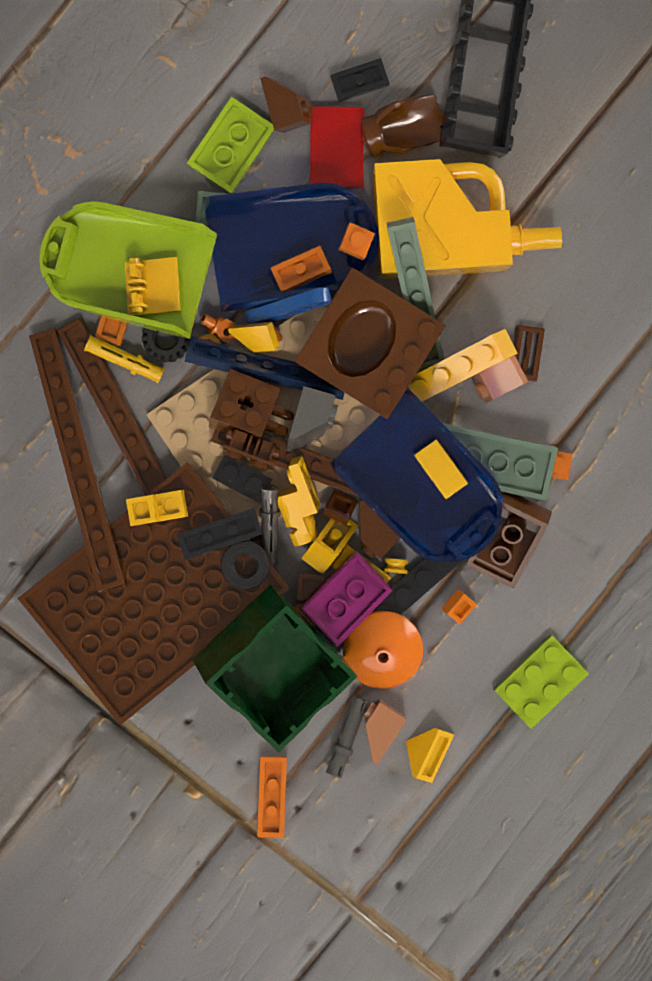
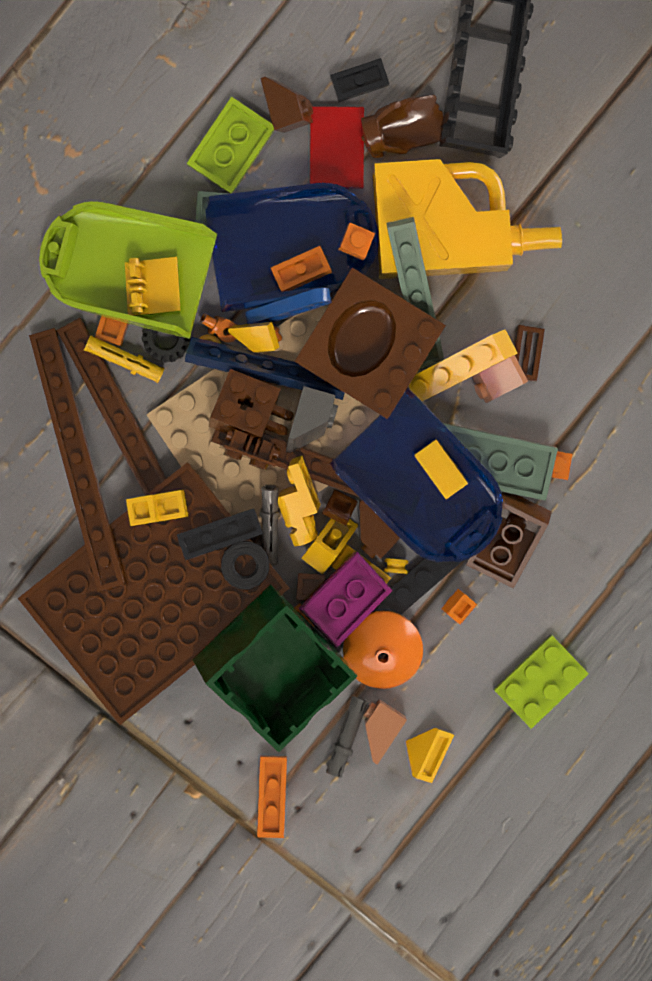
black plate [212,455,273,503] -> none

